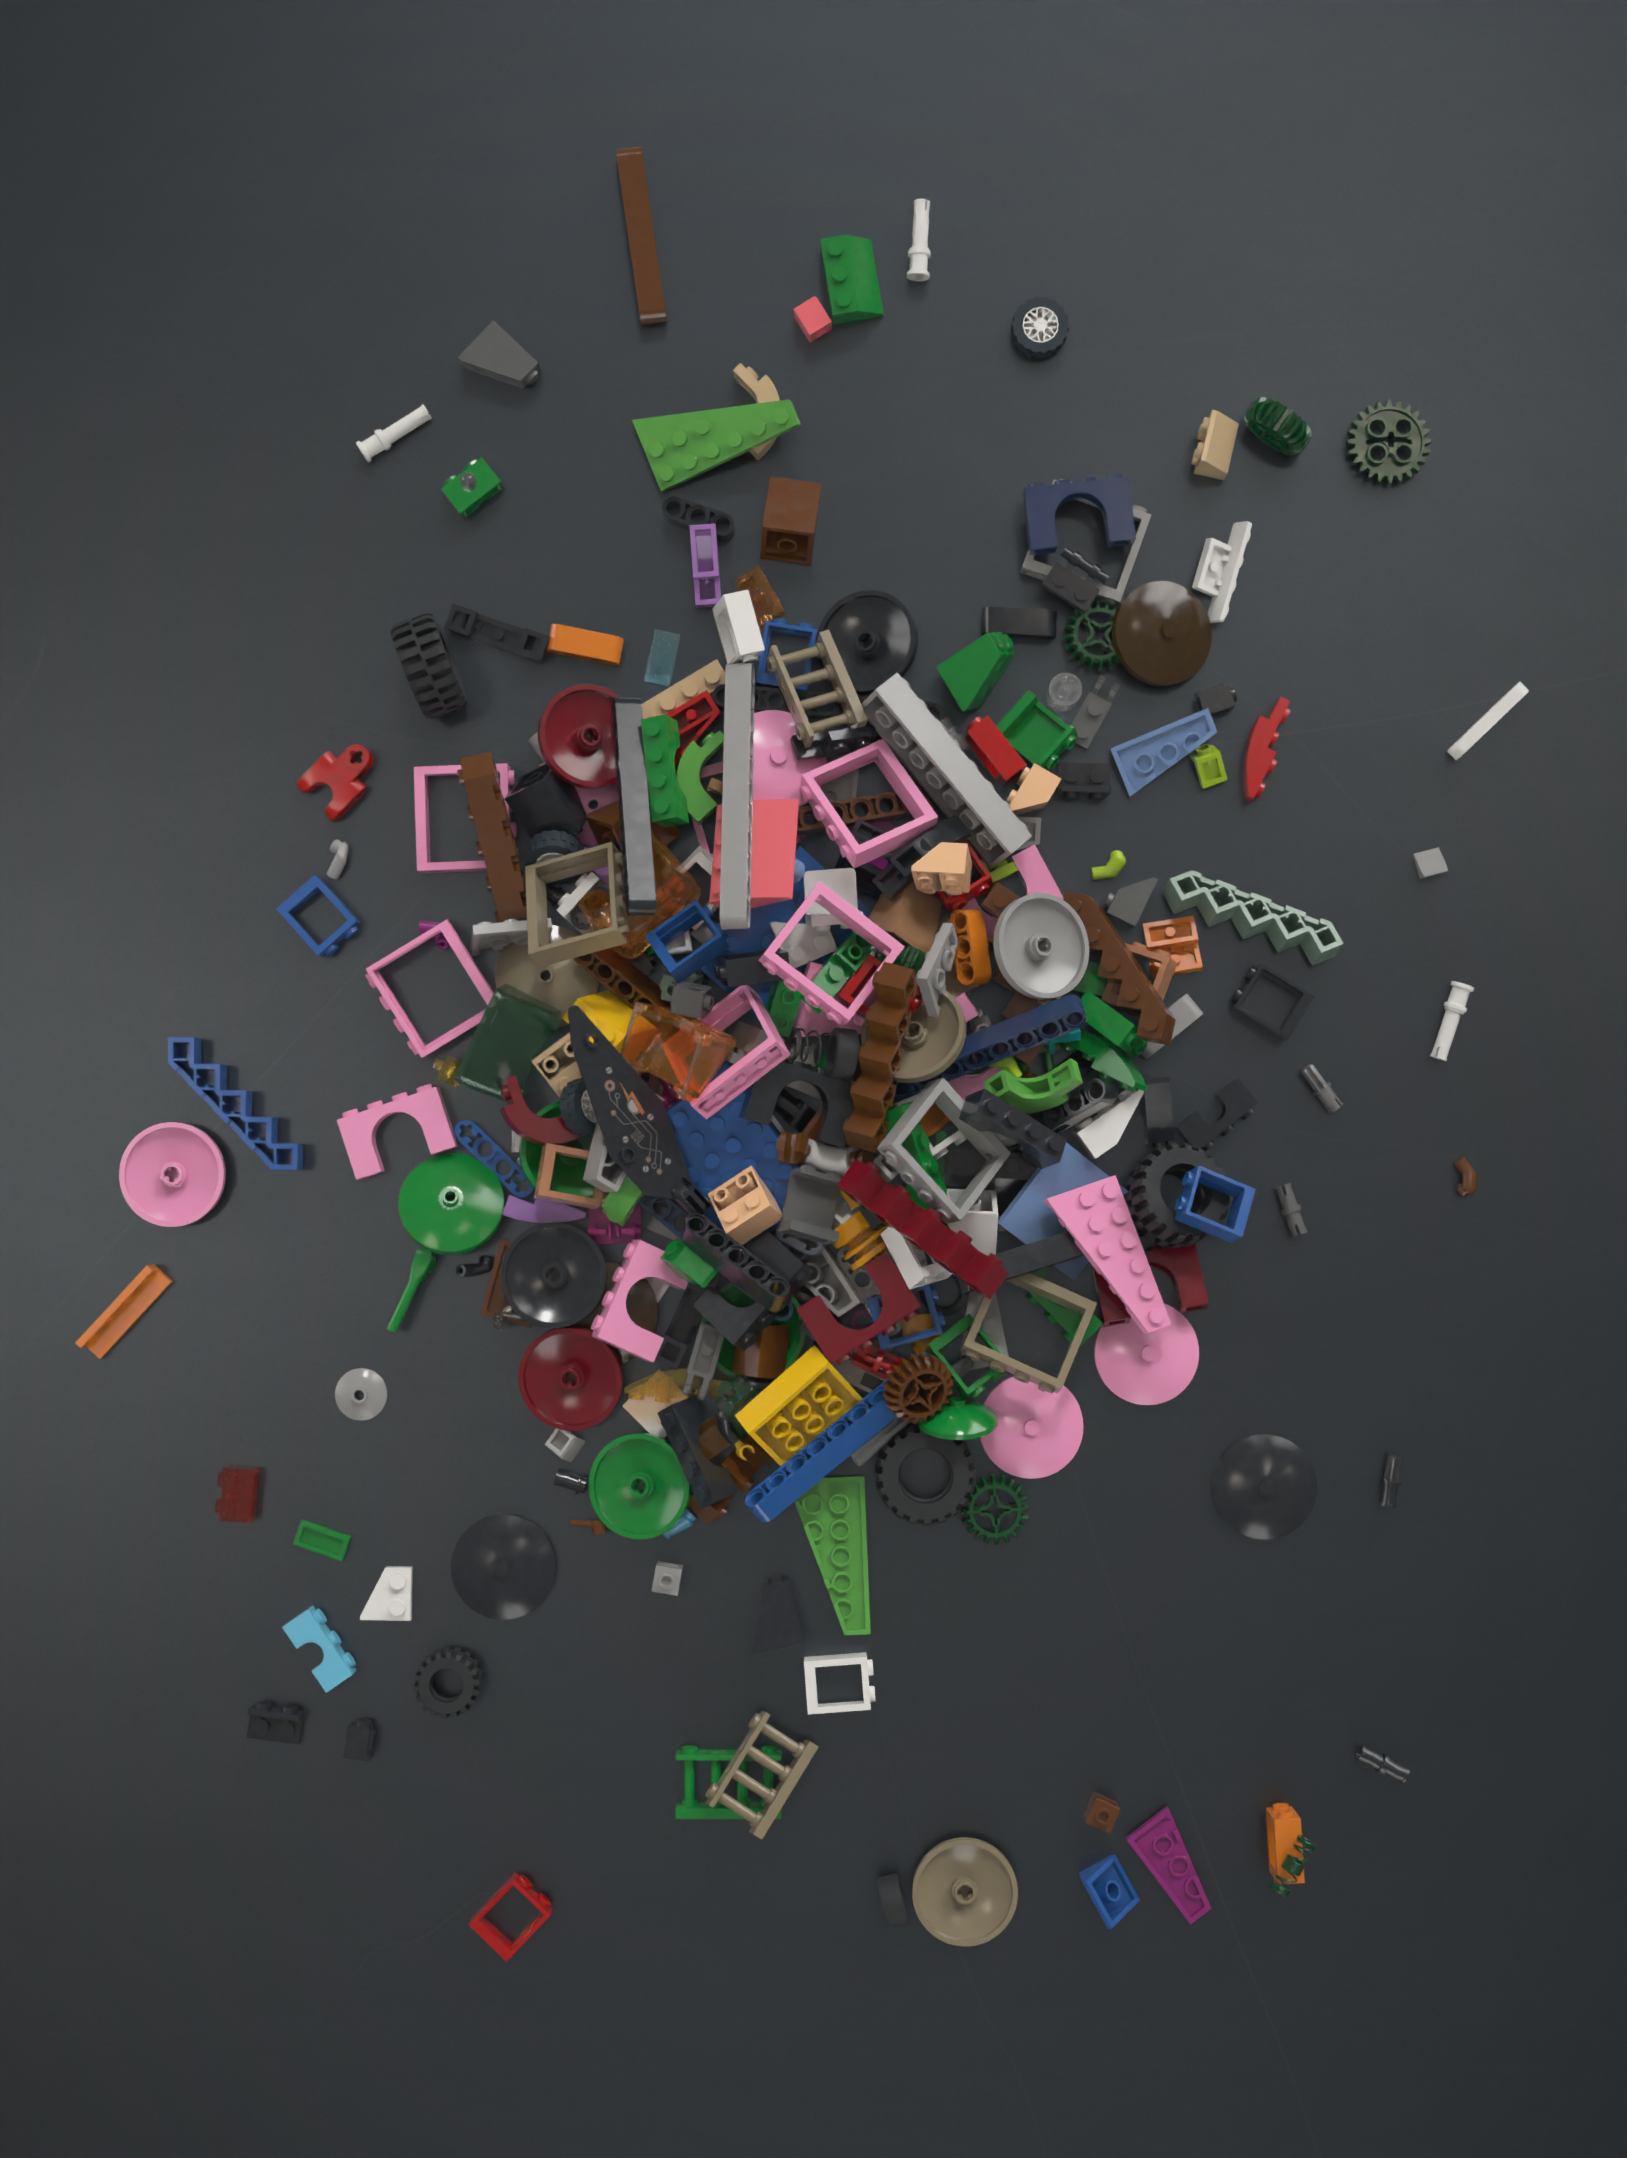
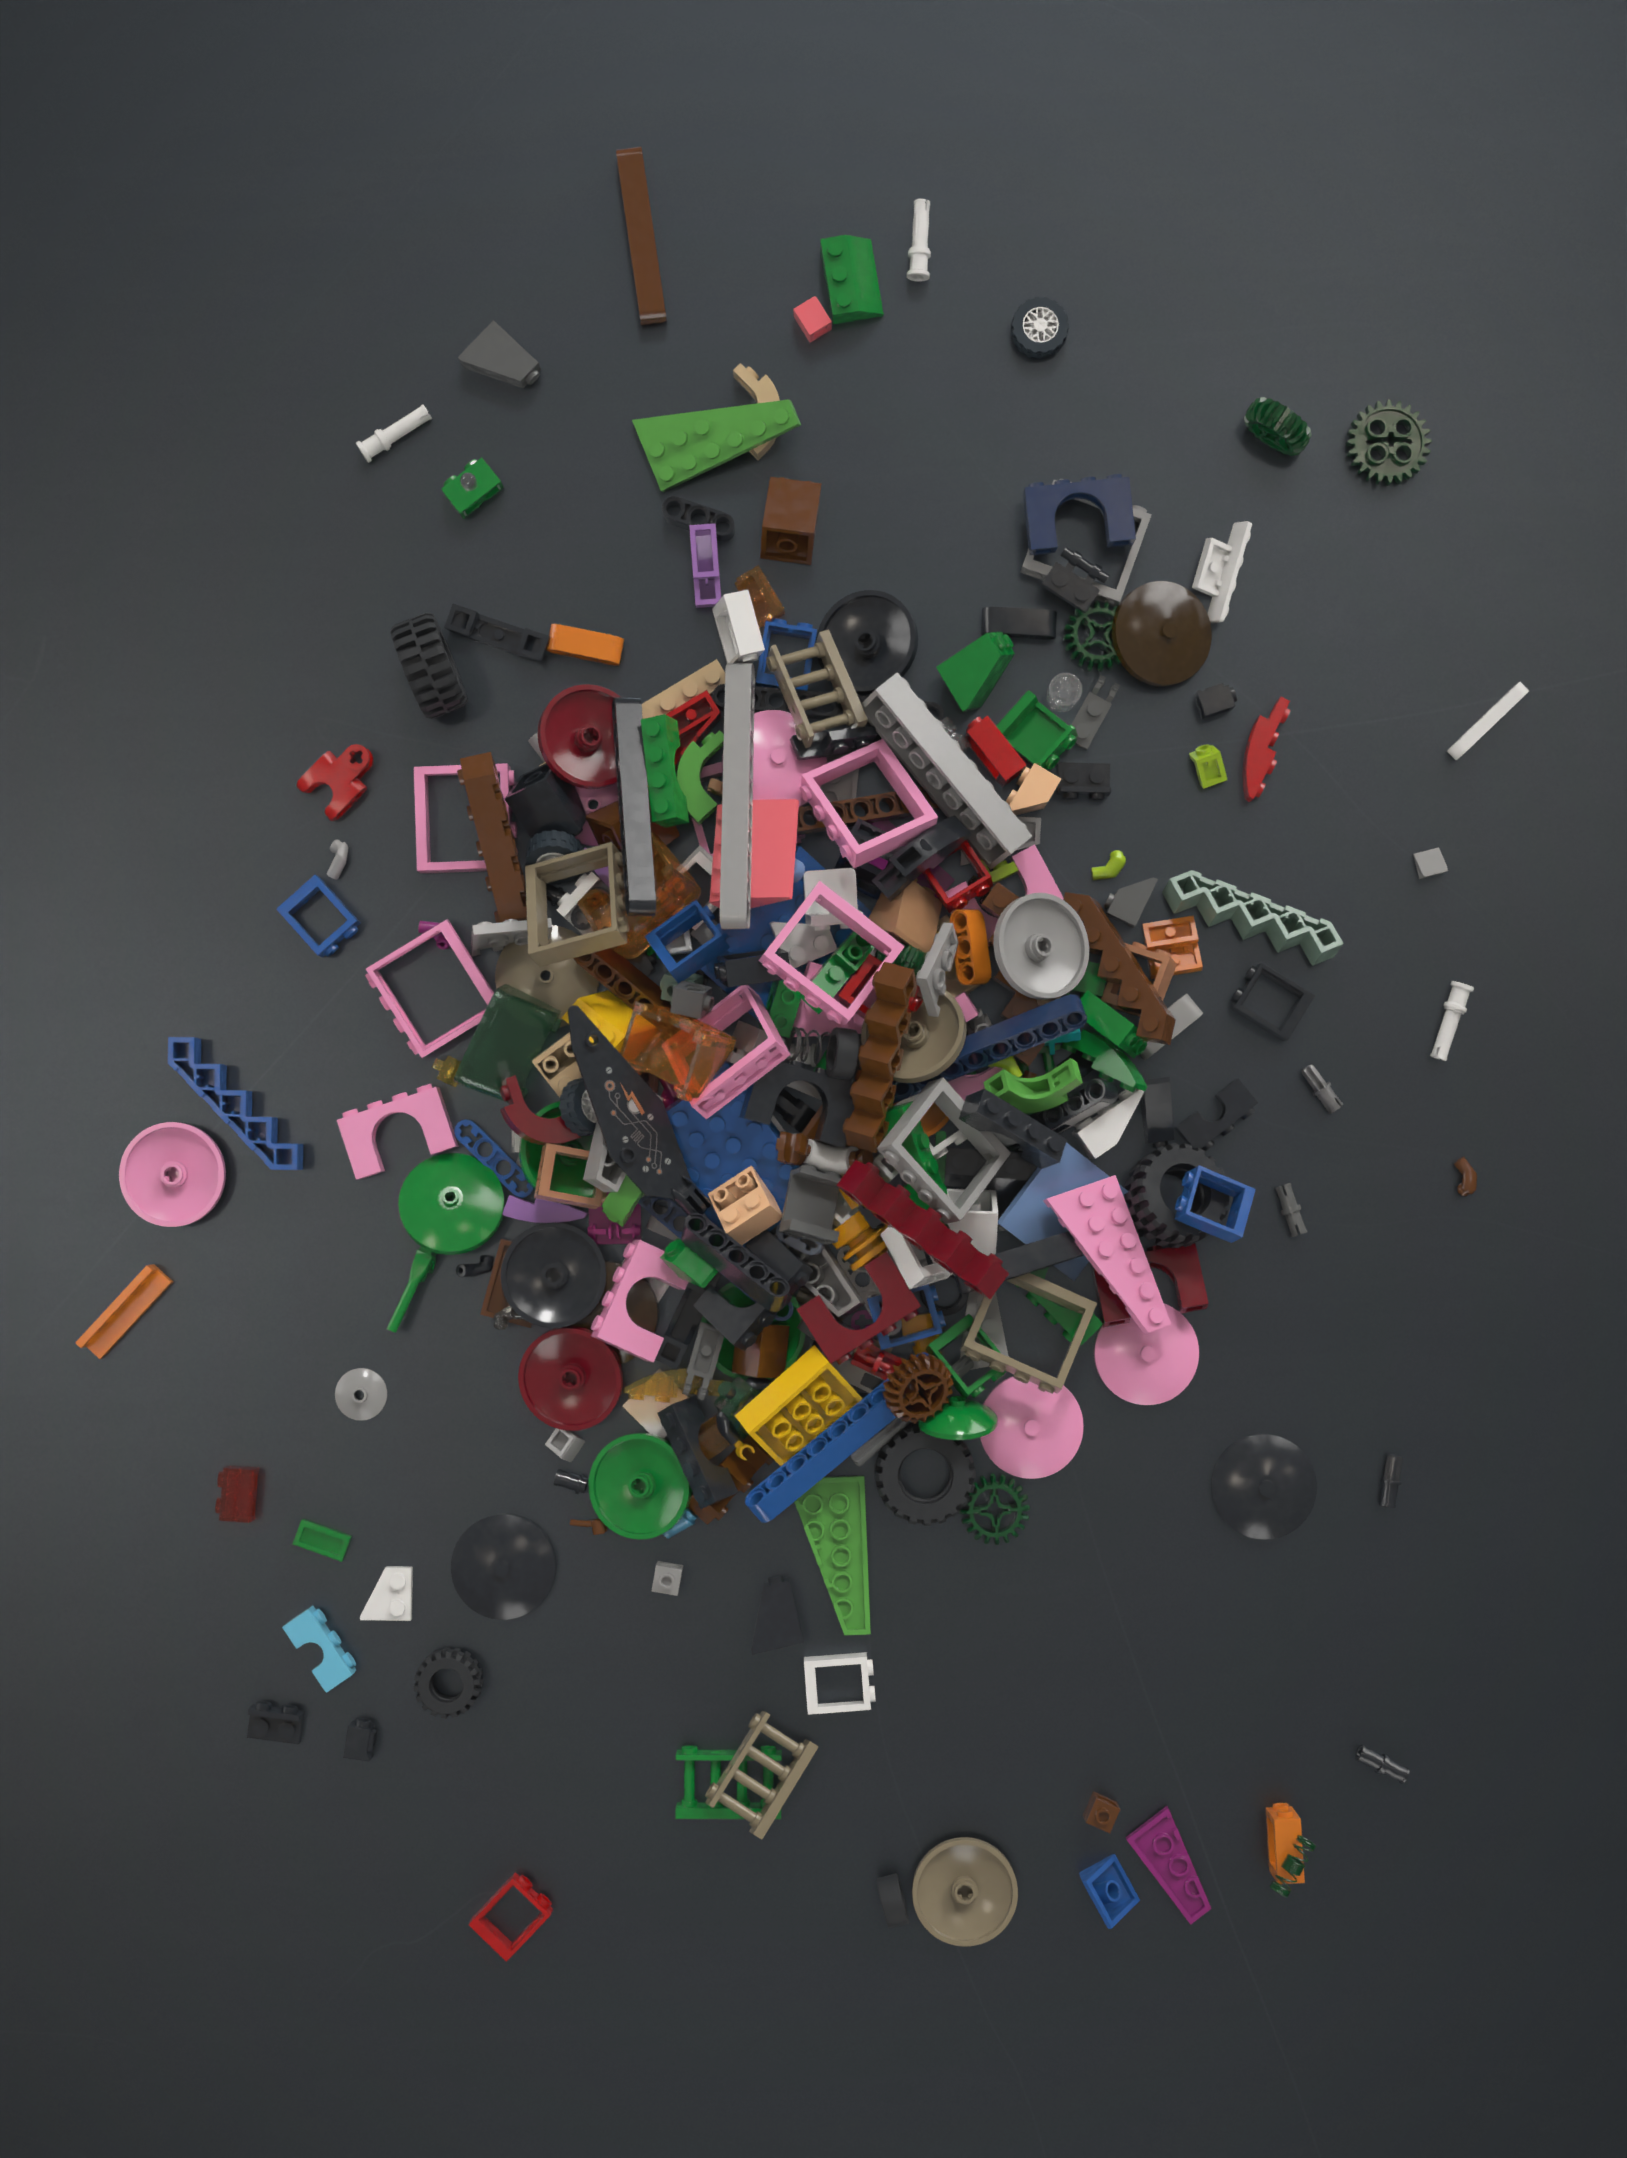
clear light blue slope [644,629,681,686] -> none
light nougat slope [911,842,972,895] -> none
medium blue wing [1111,708,1218,796] -> none
tan slope [1191,410,1239,480] -> none

